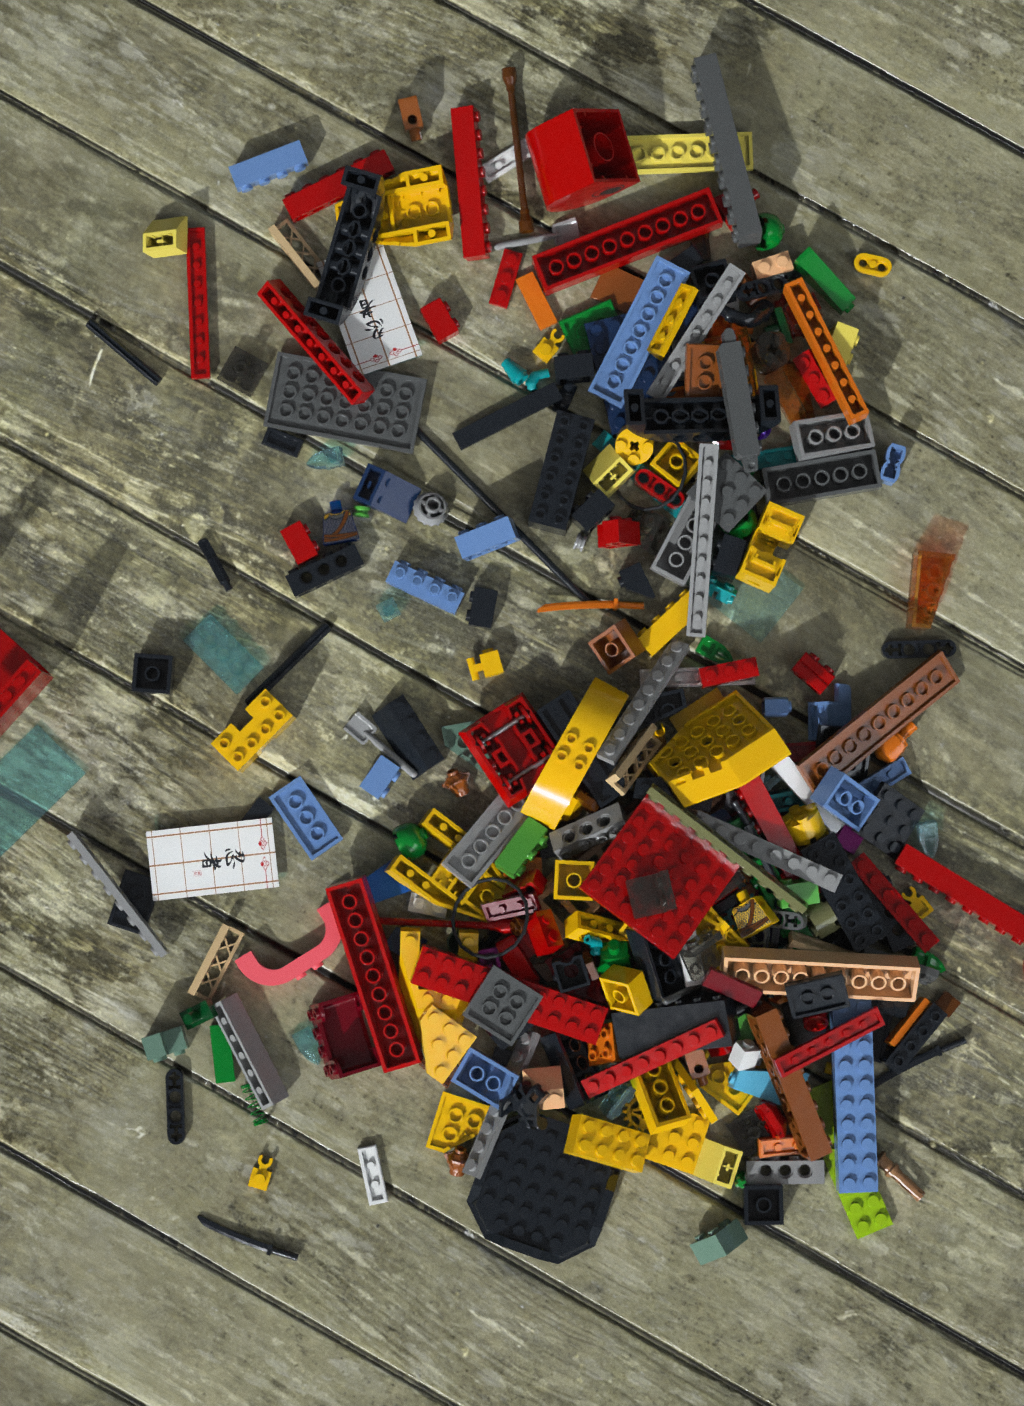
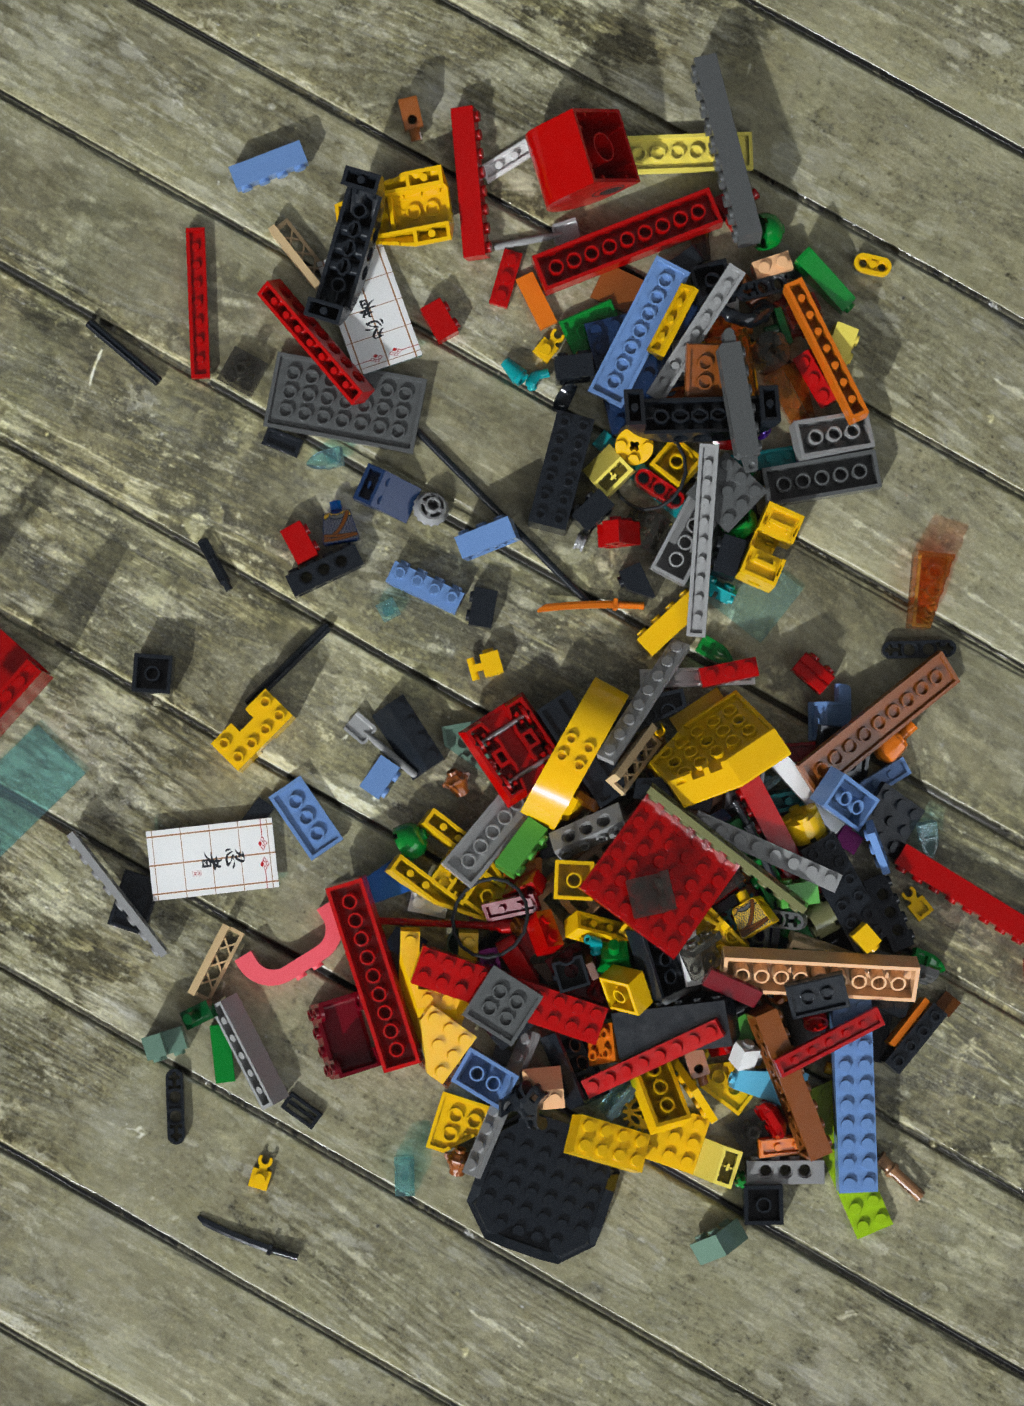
light yellow slope [143,216,188,258] -> none
clear light blue plate [183,614,264,695] -> none
green piece [240,1083,268,1126] -> none
red brick [282,149,395,224] -> none
clear light blue plate [291,1026,321,1065] -> none
bright green bush [352,506,370,518] -> none
white tile [357,1144,389,1206] -> none
black tile [452,382,563,451] -> none
reddish brown hose [501,67,534,234] -> none
dark orange brick [588,618,646,675] -> none
medium blue brick [761,697,792,718] -> none
red plate [851,852,940,953] -> none
black sword [874,1036,967,1088] -> none
medium blue brick [879,443,906,486] -> none
none -> black tile [281,1091,323,1130]
none -> clear light blue brick [394,1155,416,1196]
none -> yellow brick [848,922,882,954]
none -> medium blue plate [863,819,891,875]

